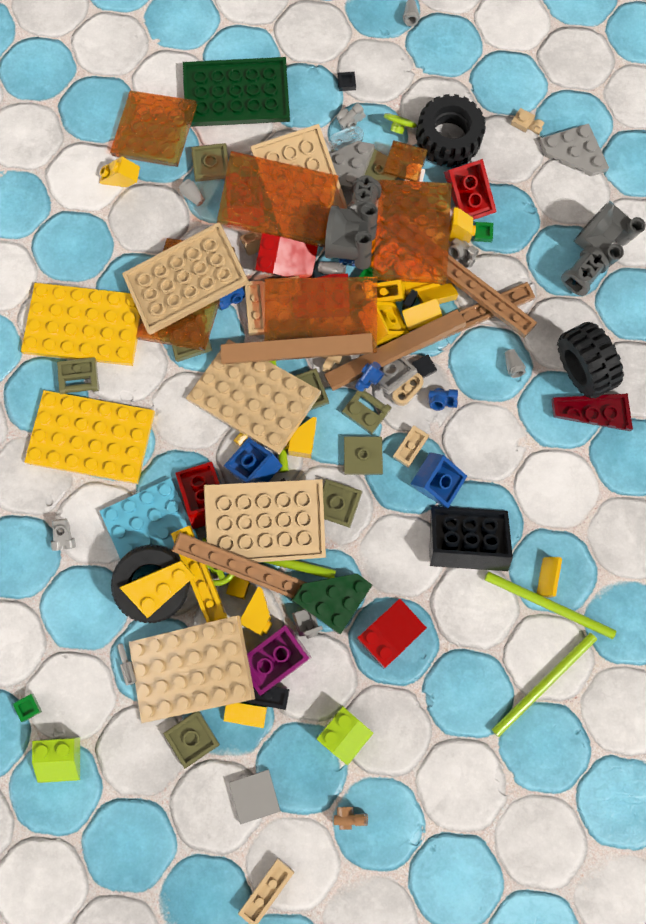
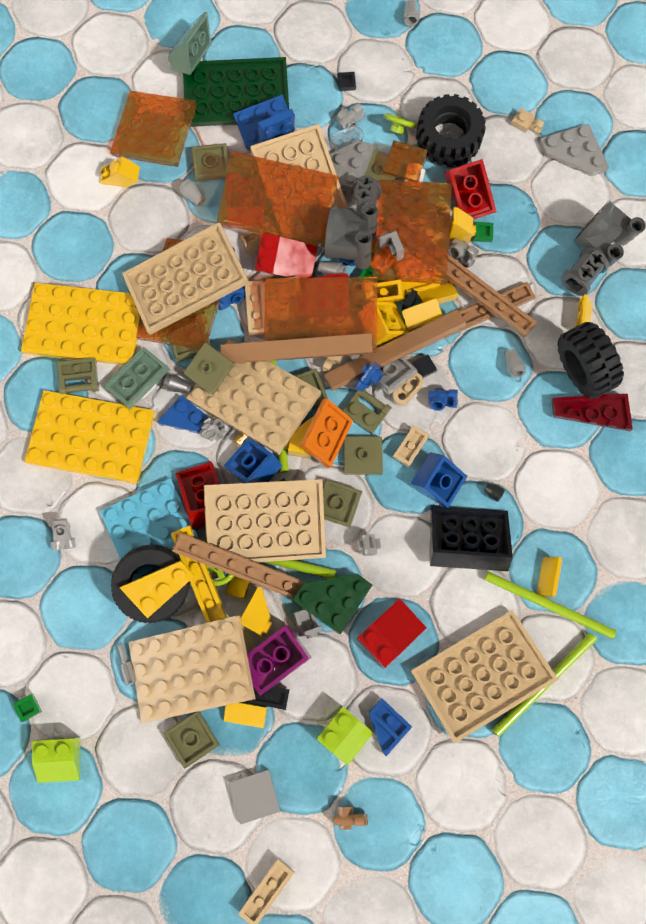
none -> sand green plate [104,347,170,409]
none -> blue wing [157,395,210,434]
none -> flat silver cone [163,373,192,394]
none -> sand green slope [168,12,211,75]
none -> olive plate [184,342,235,395]
none -> light grey gear [201,417,225,441]
none -> blue plate [233,95,295,149]
none -> blue plate [258,109,295,143]
none -> orange plate [300,398,353,468]
none -> light grey gear [357,534,381,556]
none -> blue wing [368,698,412,756]
none -> light grey bracket [378,231,404,261]
none -> tan plate [411,610,559,744]
none -> pearl dark grey hose [484,483,505,502]
none -> yellow slope [576,294,592,326]

